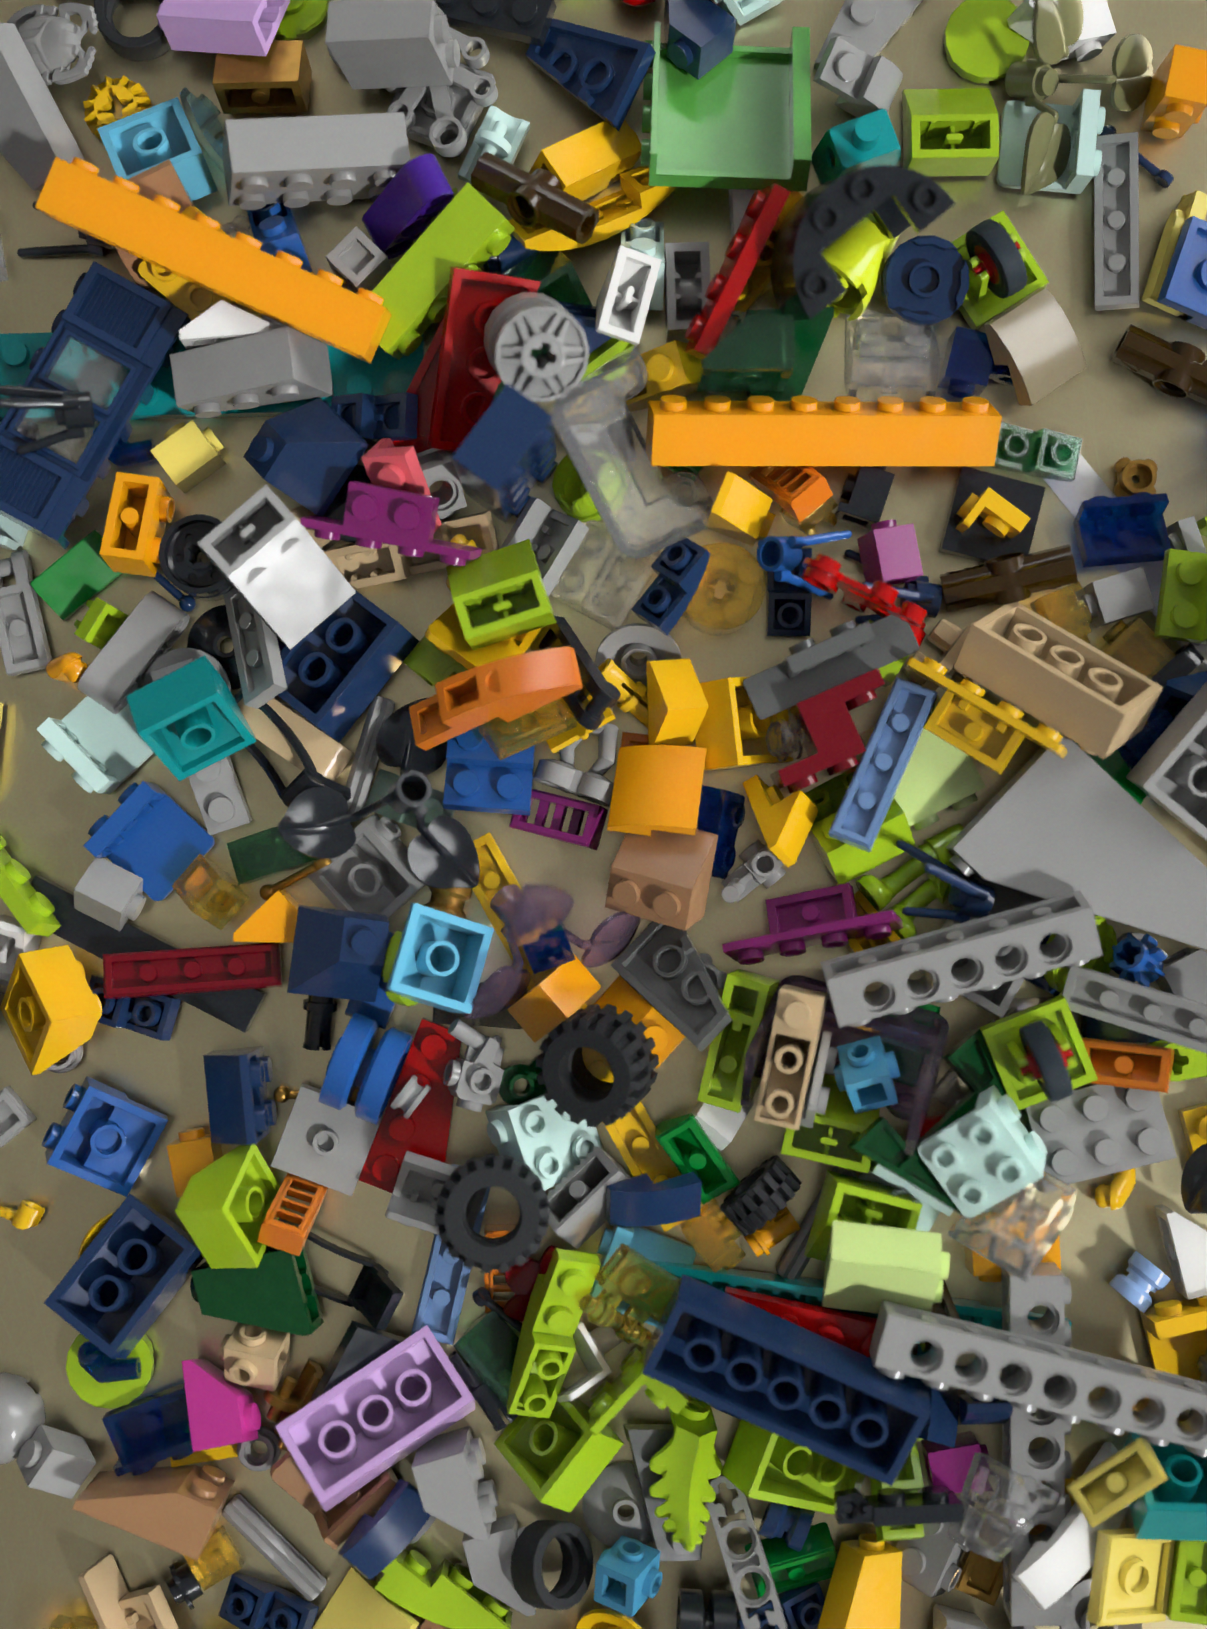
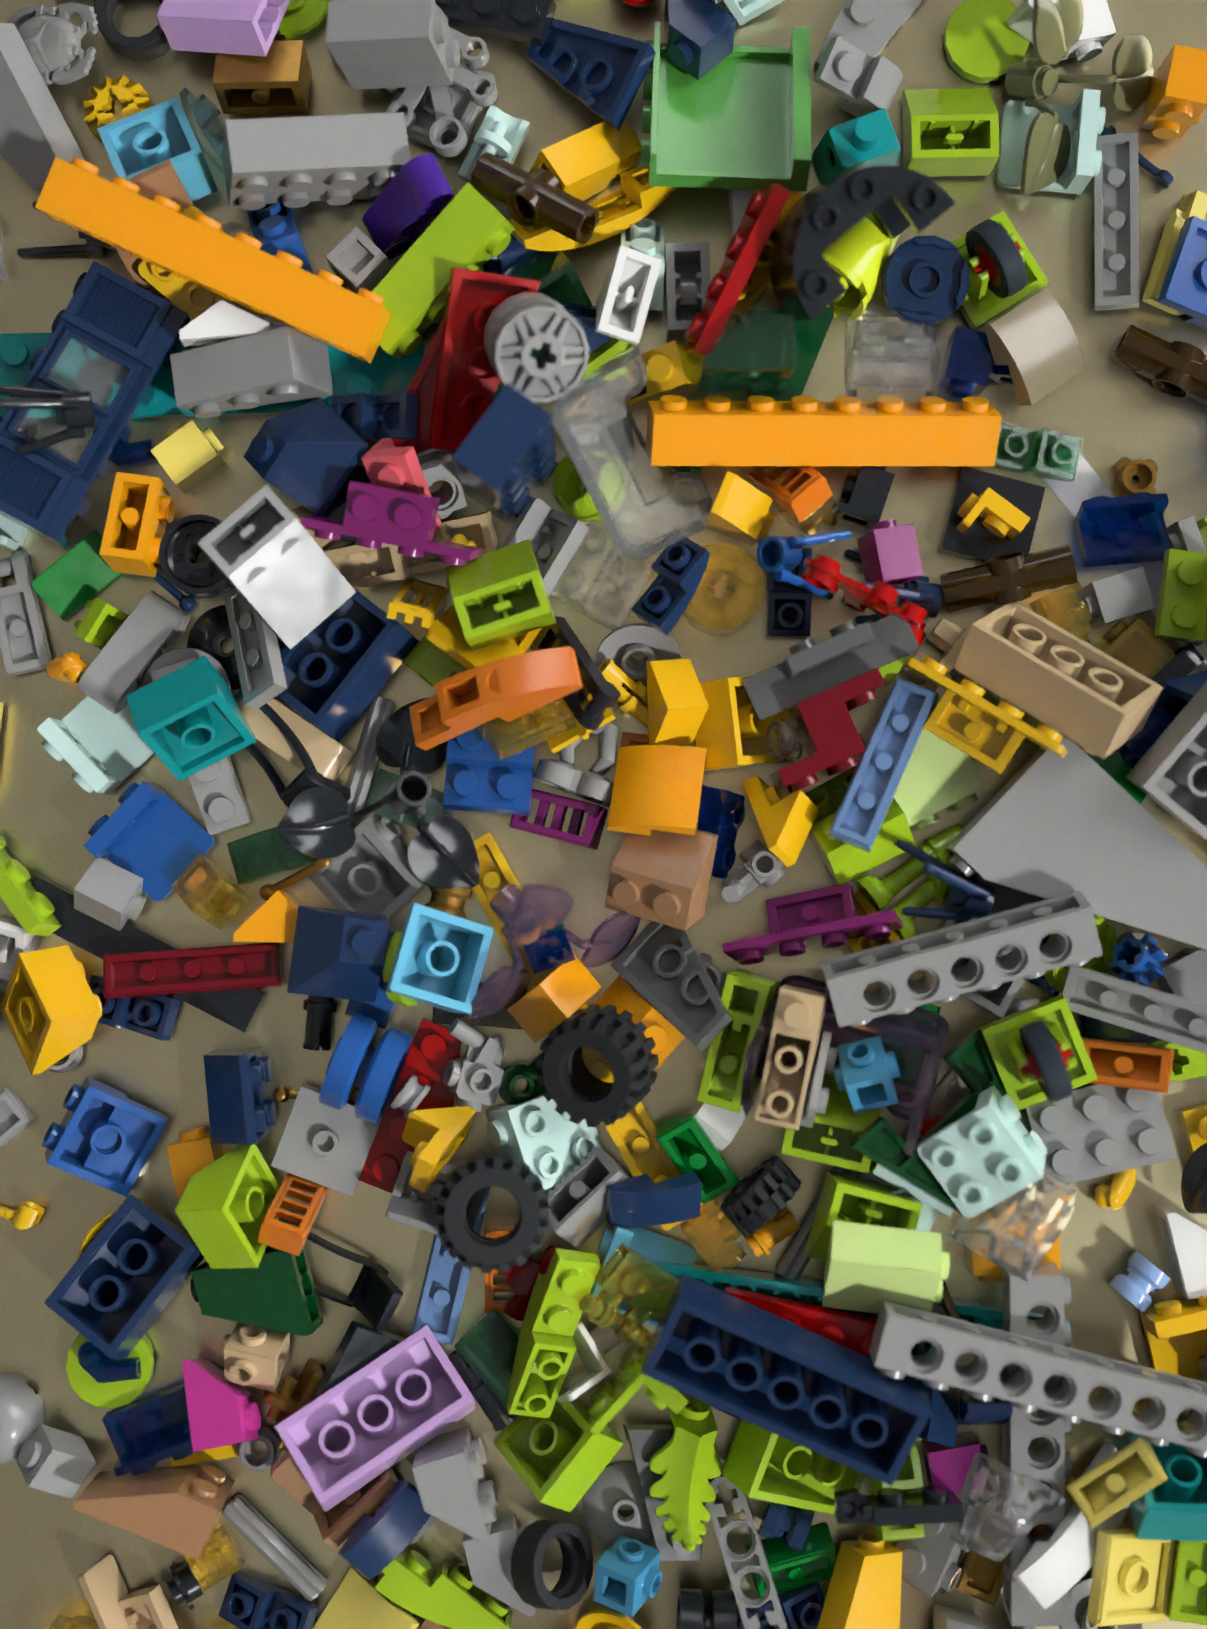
black hinge [472,1287,523,1333] -> none
none -> yellow tile [386,578,448,629]
none -> yellow slope [402,1106,476,1193]

